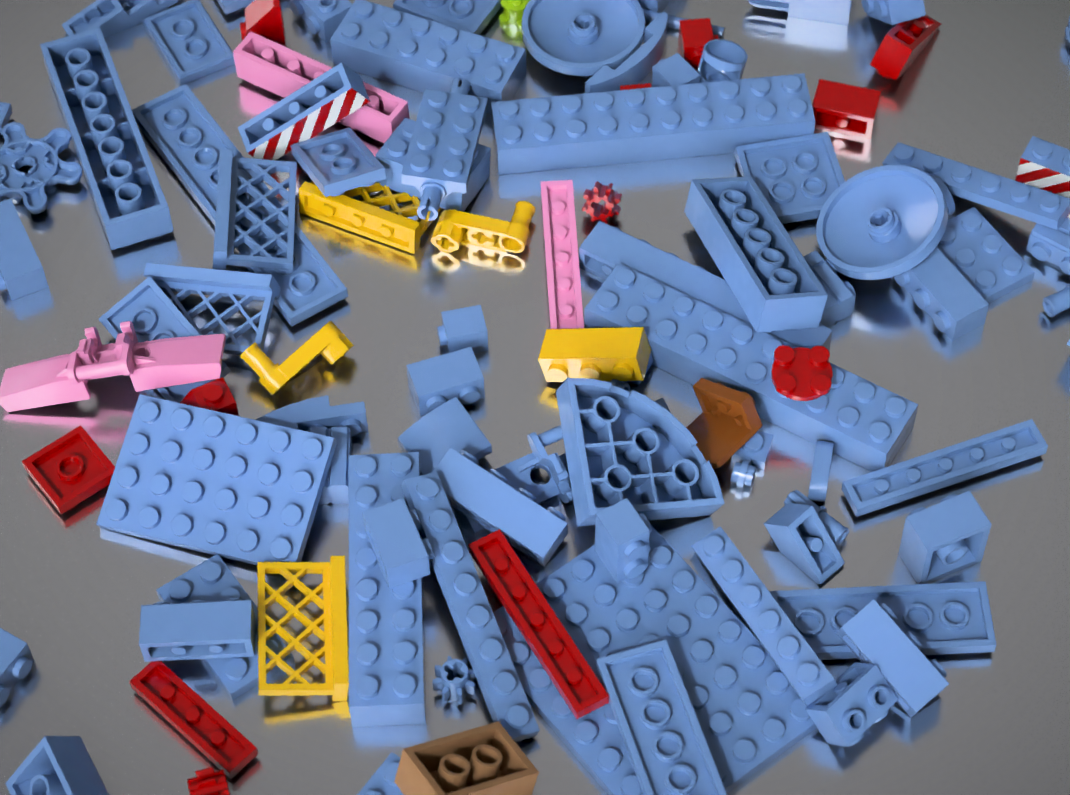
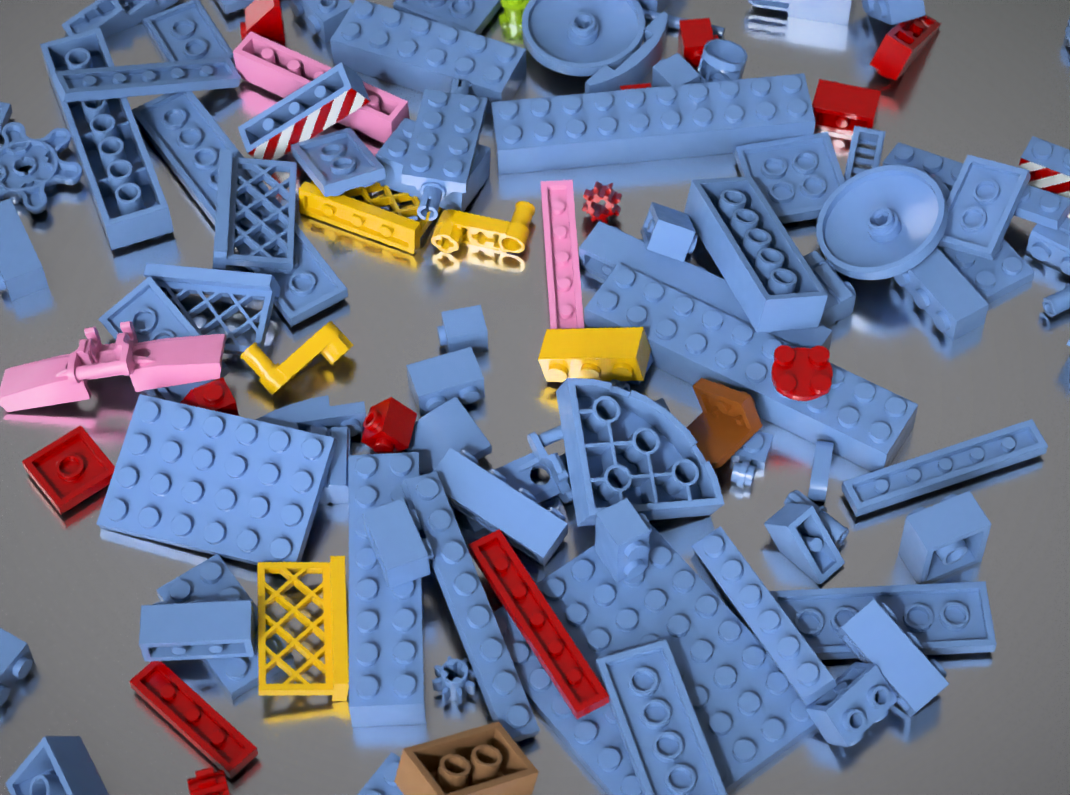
none -> medium blue plate [52,57,241,103]
none -> red brick [361,397,417,454]
none -> medium blue brick [640,202,698,262]
none -> medium blue slope [844,126,886,181]
none -> medium blue plate [938,155,1031,260]

